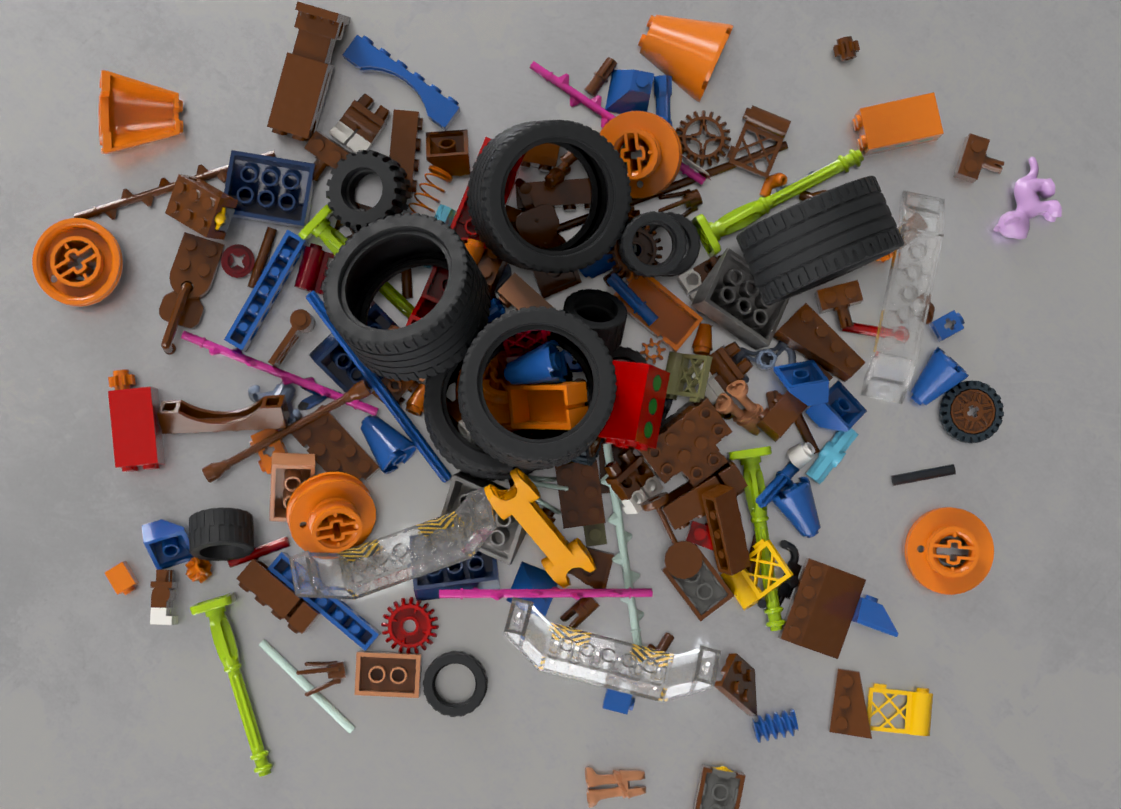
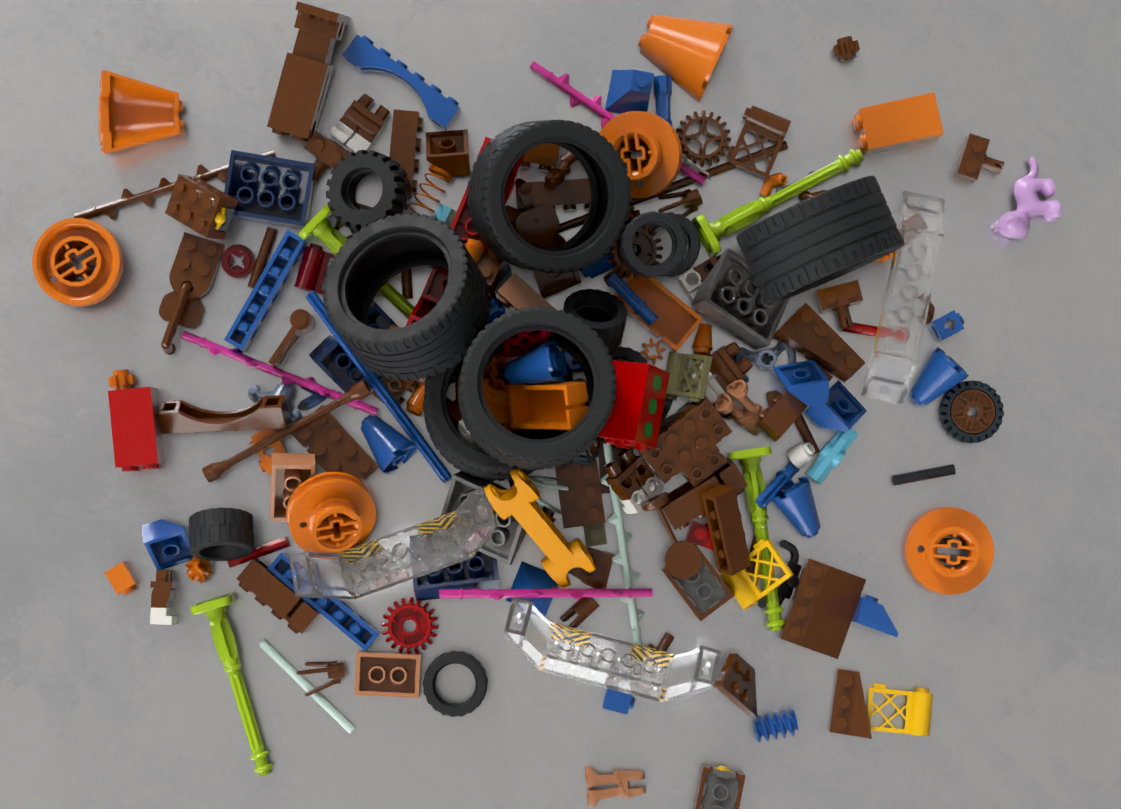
reddish brown axle [584,57,617,97] -> none

